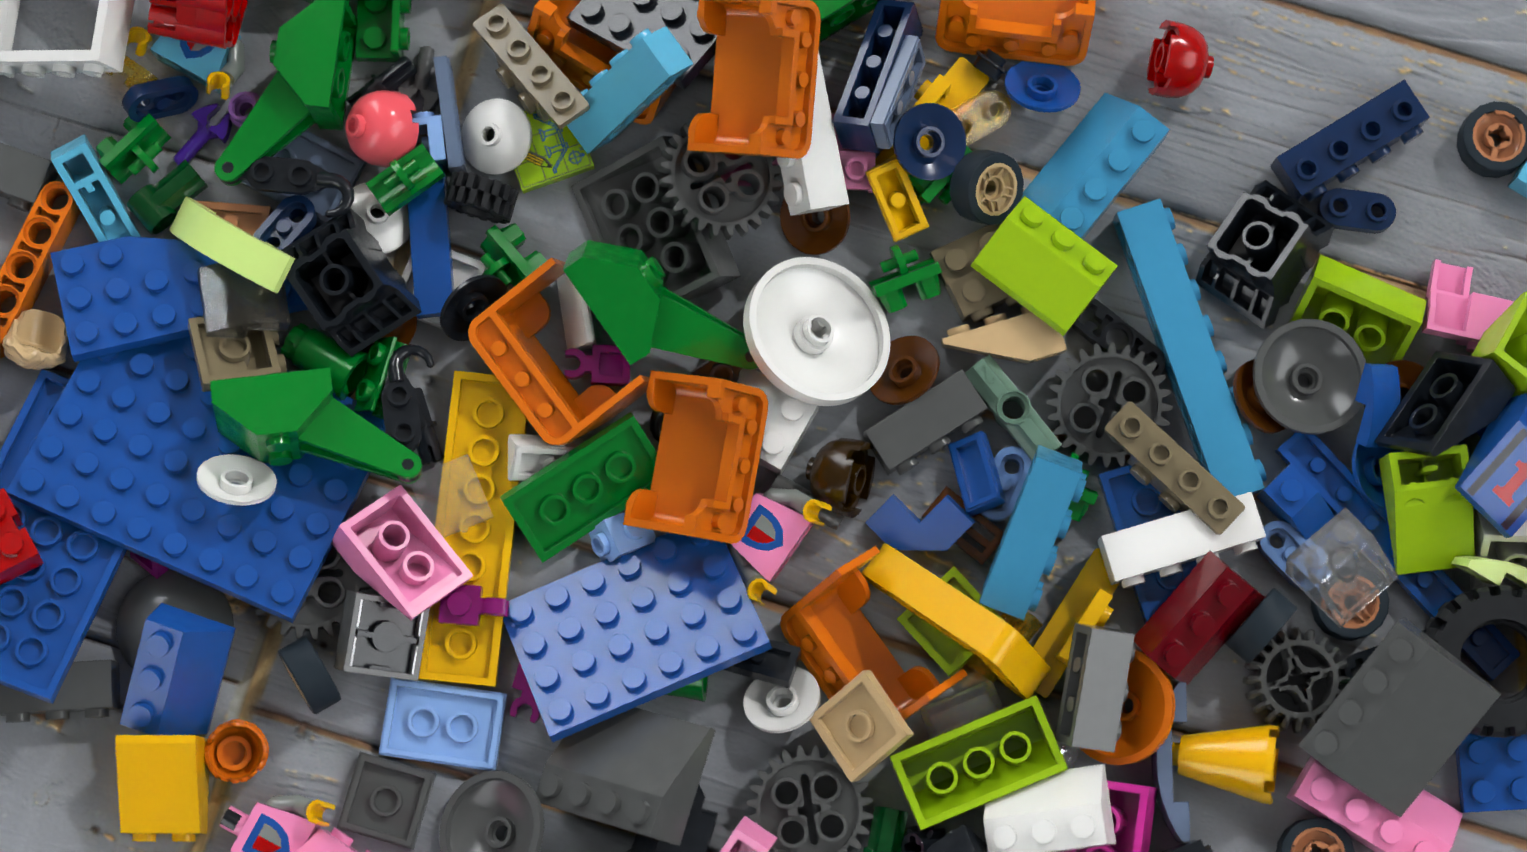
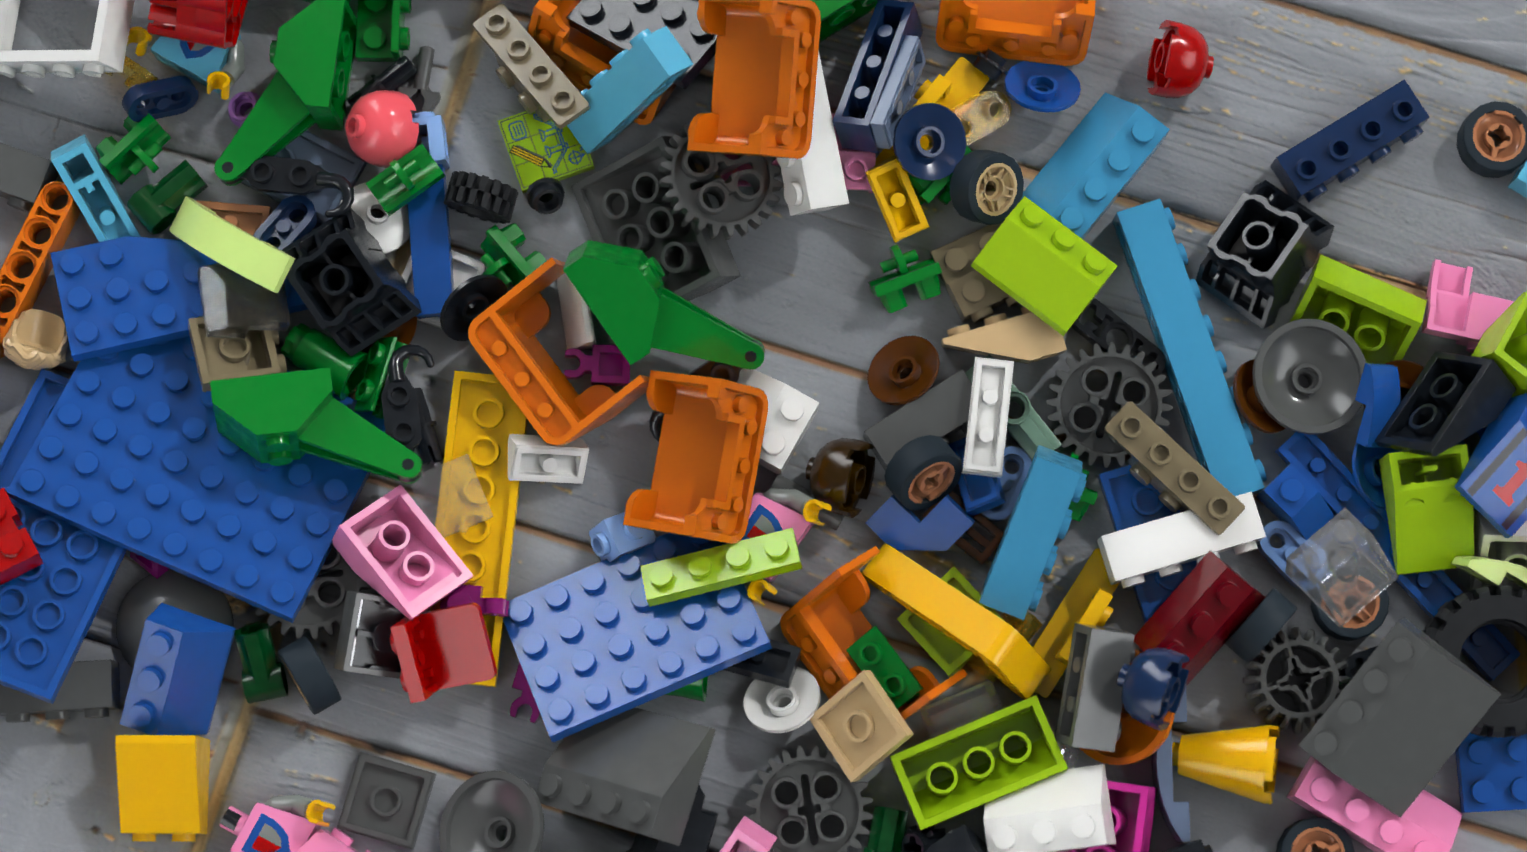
dark purple bar [173,103,232,165] -> none
white dish [196,454,277,506] -> none
orange hair [204,719,269,784] -> none
light blue tile [378,678,508,771] -> none
sand blue tile [433,55,467,175] -> none
white dish [461,98,532,175] -> none
green plate [500,412,657,563] -> none
white dish [743,257,890,406] -> none
reddish brown dish [780,198,850,255] -> none
dark blue plate [1317,188,1396,234] -> none
none -> dark green piece [234,622,288,704]
none -> bracket [390,602,497,703]
none -> black plate [526,178,565,214]
none -> lime plate [640,528,803,607]
none -> green hinge [846,626,923,709]
none -> black wheel [884,435,963,510]
none -> white tile [962,357,1014,478]
none -> dark blue cylinder [1117,648,1190,731]

